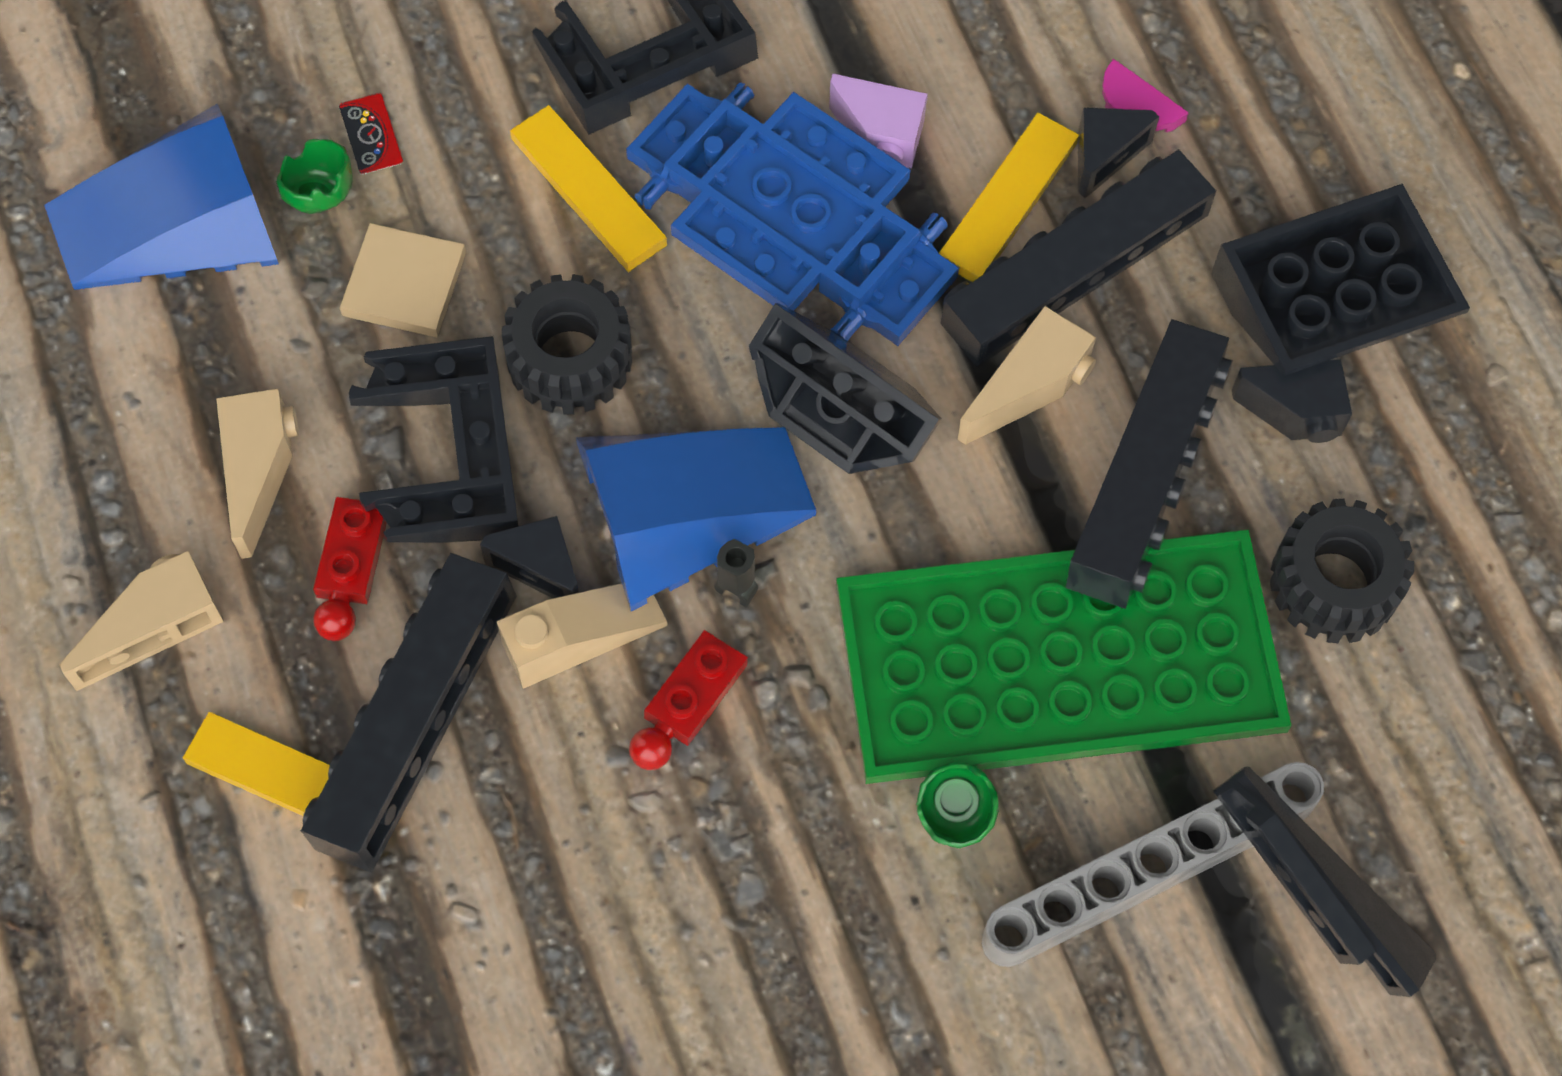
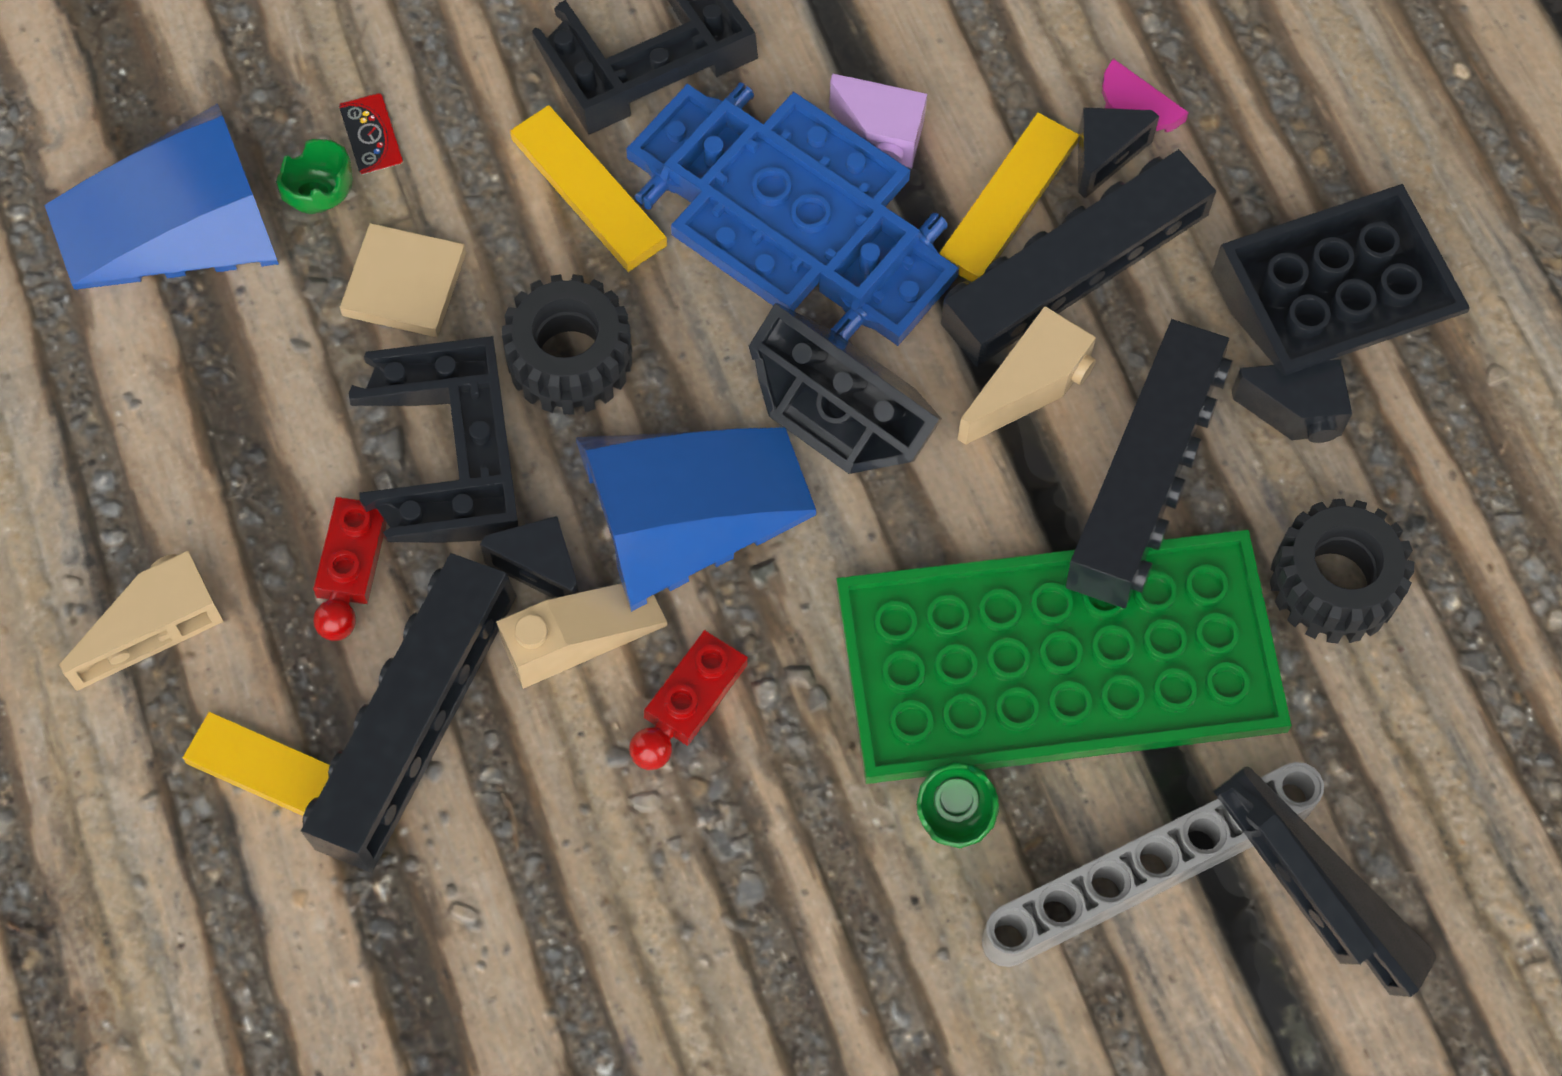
tan slope [216,389,299,559] -> none
pearl dark grey bar [714,539,758,607] -> none

